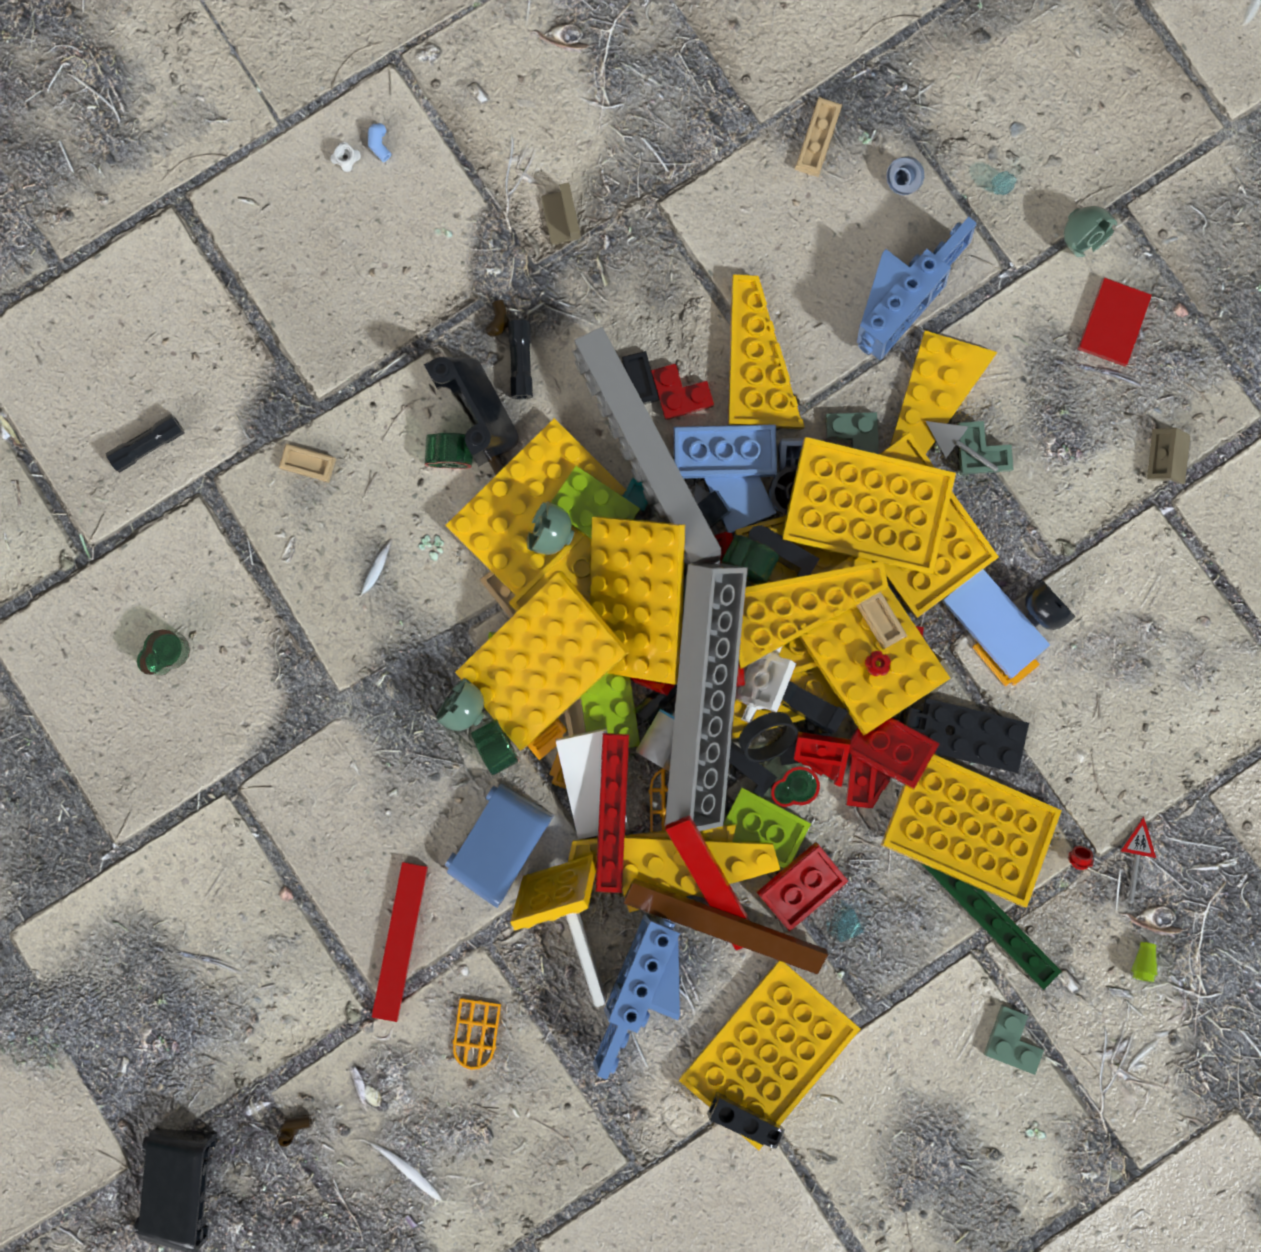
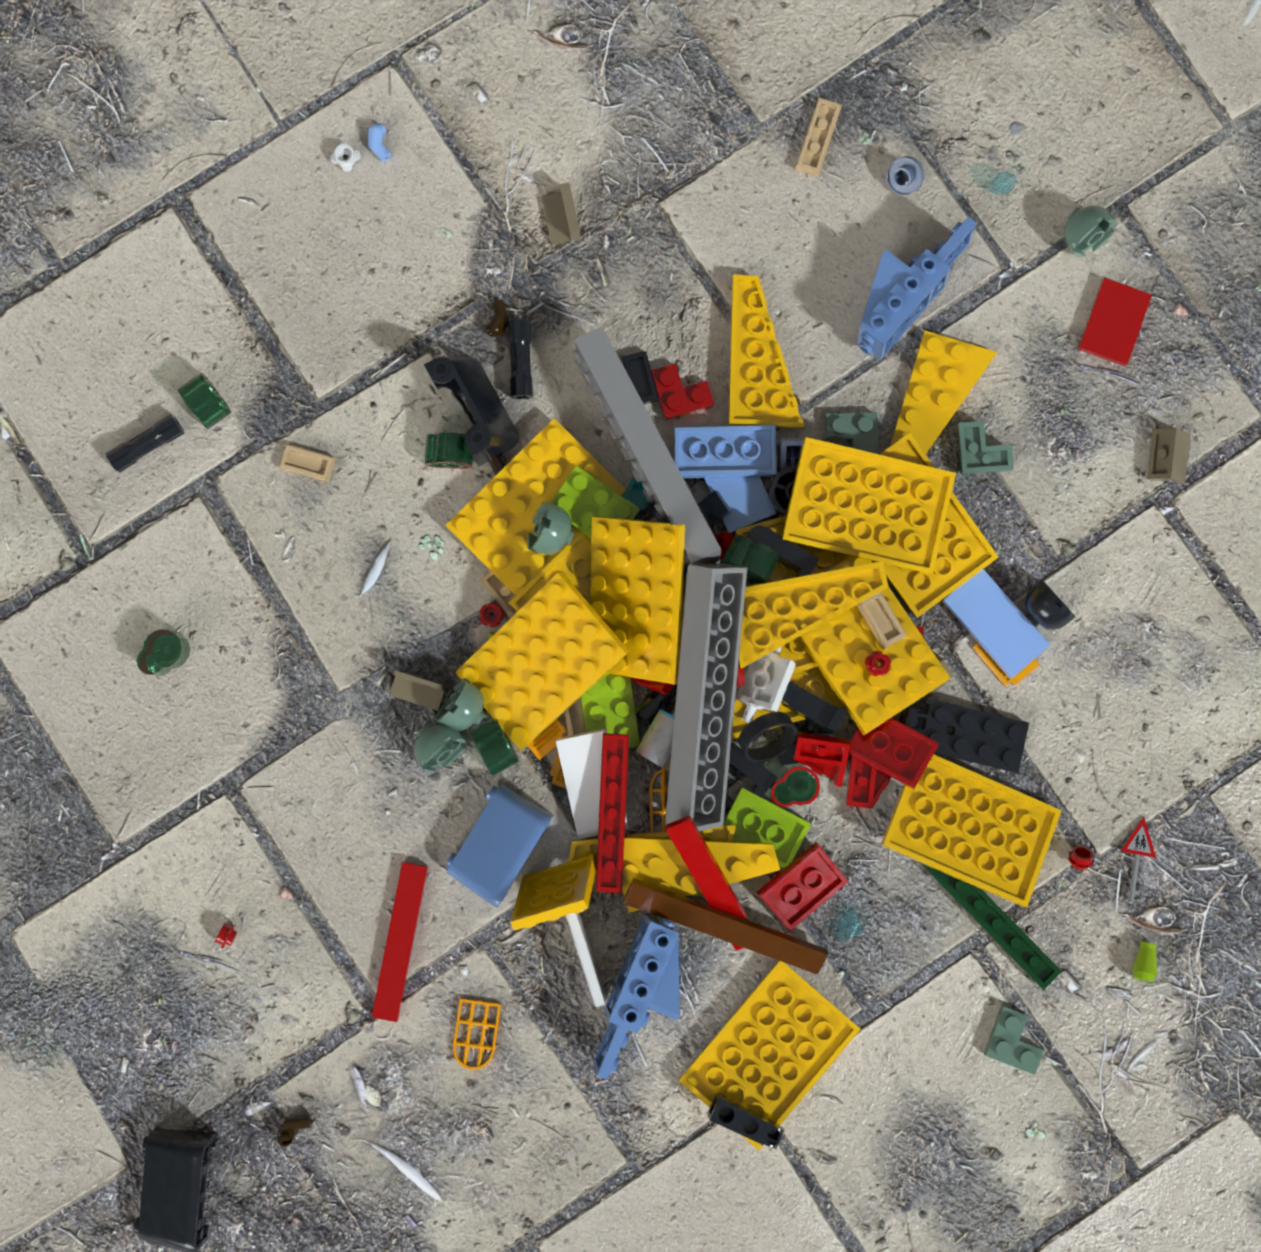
light grey piece [926,421,998,471] -> none
none -> clear green piece [177,372,232,430]
none -> red plate [215,923,238,948]
none -> dark tan panel [389,670,447,711]
none -> sand green cylinder [413,724,466,774]
none -> red plate [479,602,505,628]

